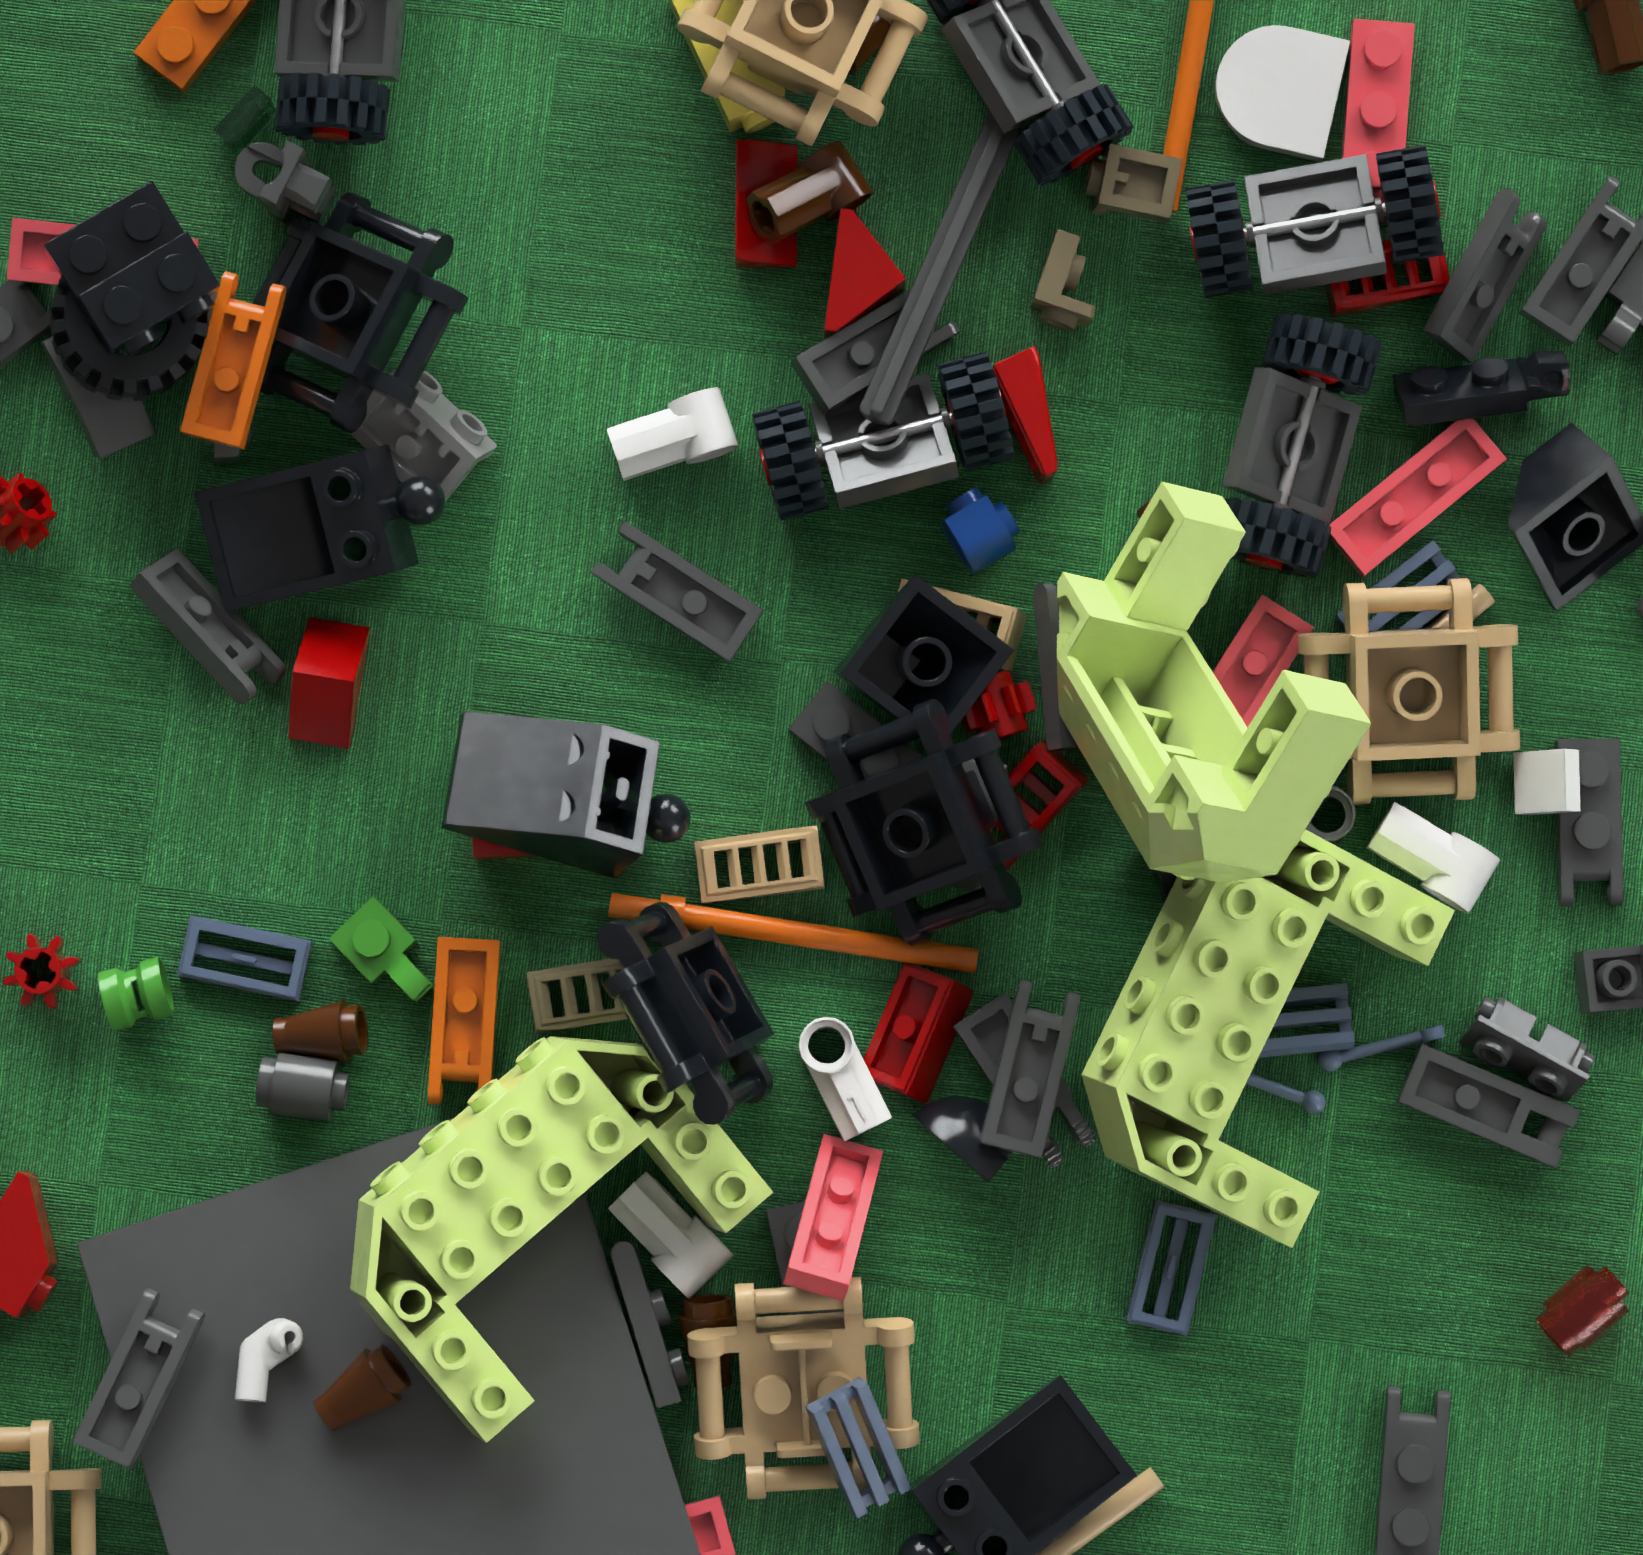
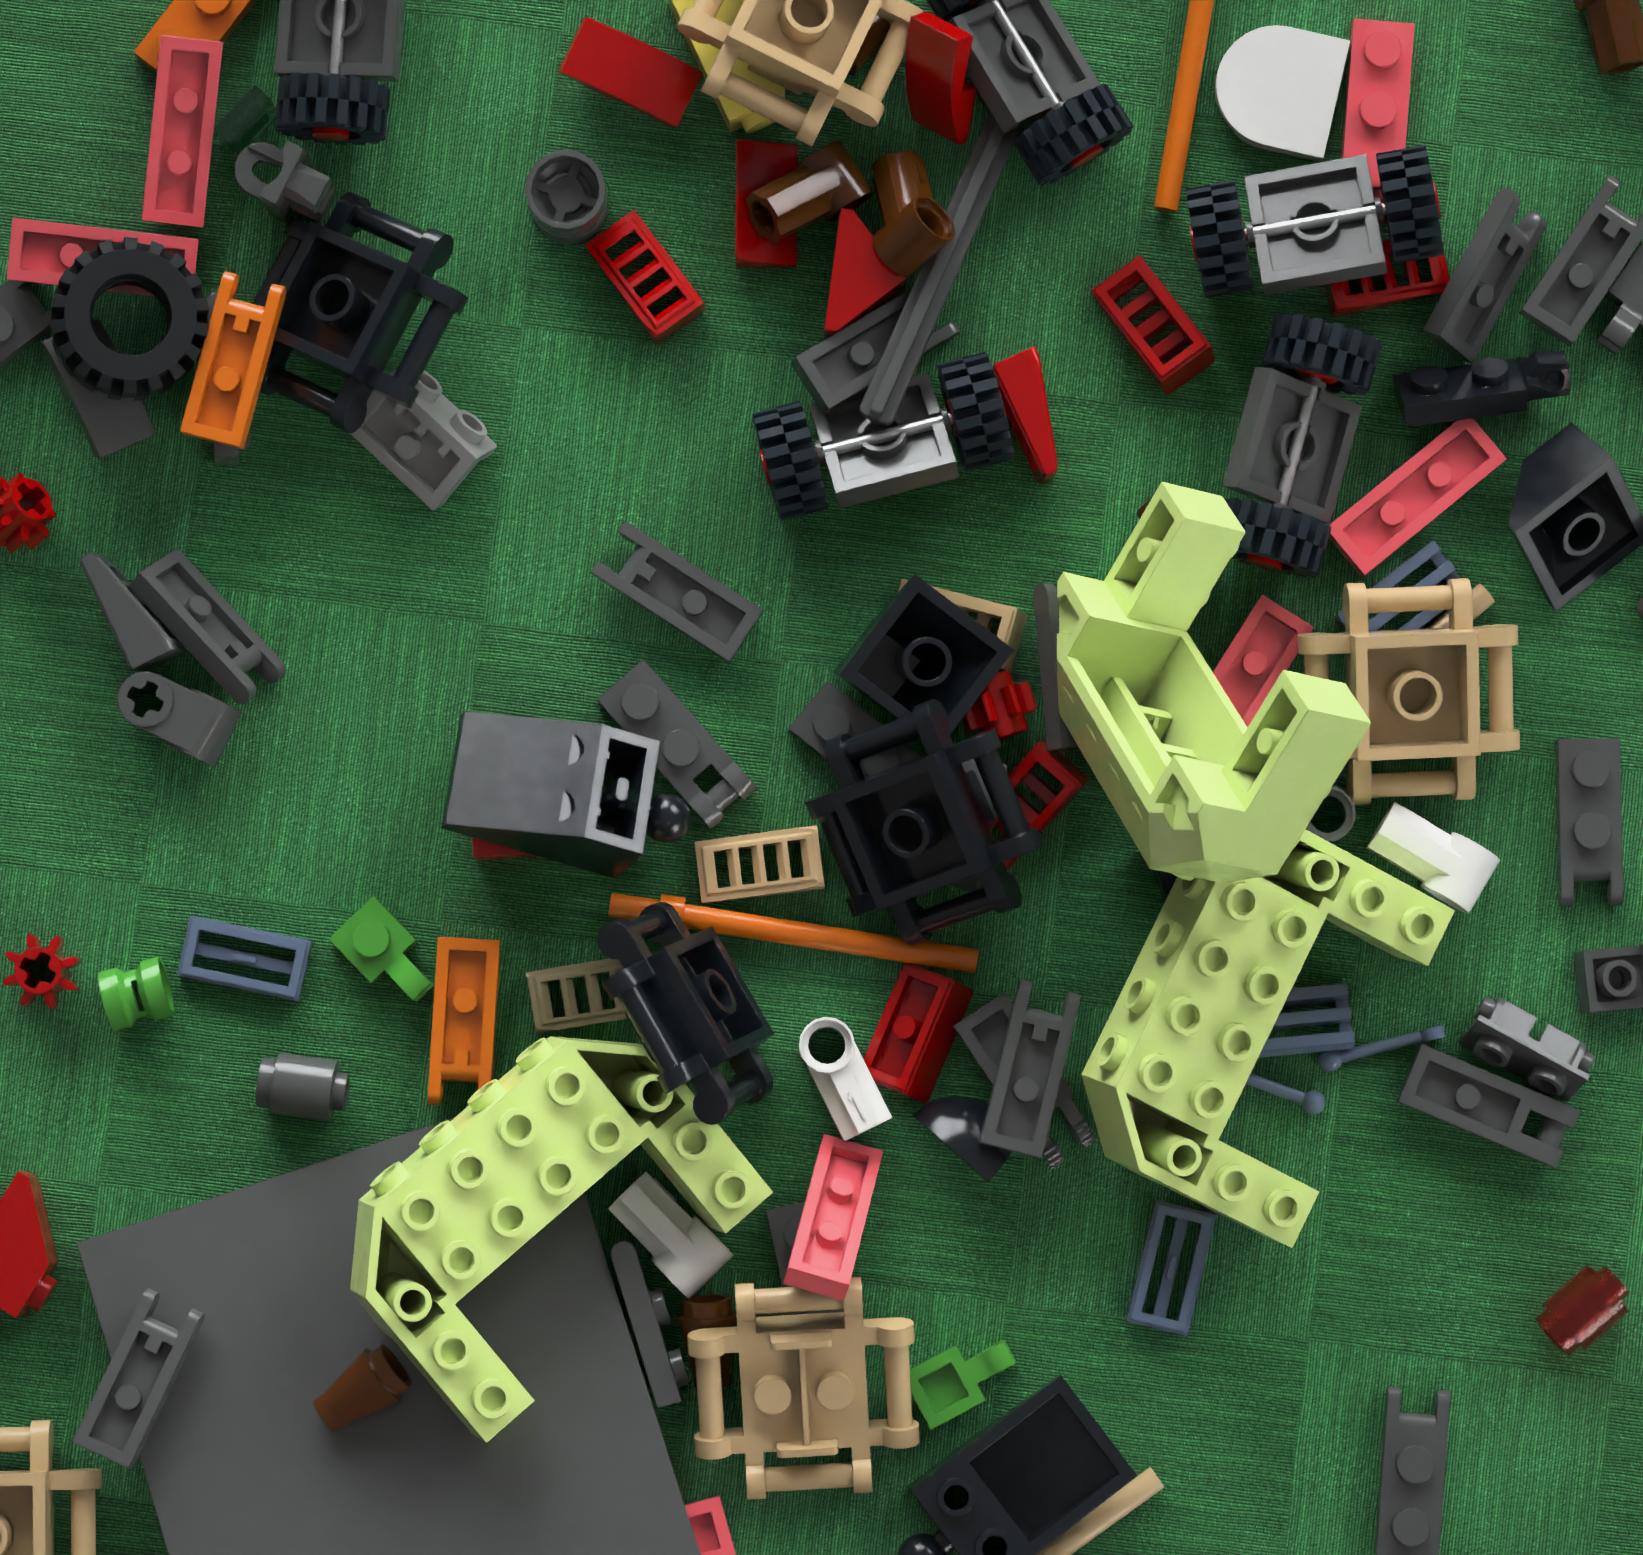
black plate [44,181,220,356] -> none
black slope [194,444,445,612] -> none
white arm [235,1318,303,1403] -> none
reddish brown cone [272,1000,368,1062] -> none
red slope [288,617,371,749] -> none
white piece [607,387,739,481] -> none
sand blue tile [805,1377,911,1519] -> none
blue plate [939,487,1020,575] -> none
dark tan bracket [1030,229,1096,331] -> none
dark tan bracket [1084,143,1182,223] -> none
white tile [1513,749,1581,815] -> none
none -> dark grey slope [79,552,187,671]
none -> dark grey piece [117,671,242,768]
none -> coral plate [142,34,223,227]
none -> dark grey wheel [525,150,609,245]
none -> red slope [558,17,703,128]
none -> red slope [584,210,706,345]
none -> dark grey plate [597,659,757,829]
none -> reddish brown piece [872,149,955,277]
none -> red slope [905,12,977,145]
none -> bright green plate [910,1339,1016,1430]
none -> red slope [1090,255,1215,395]

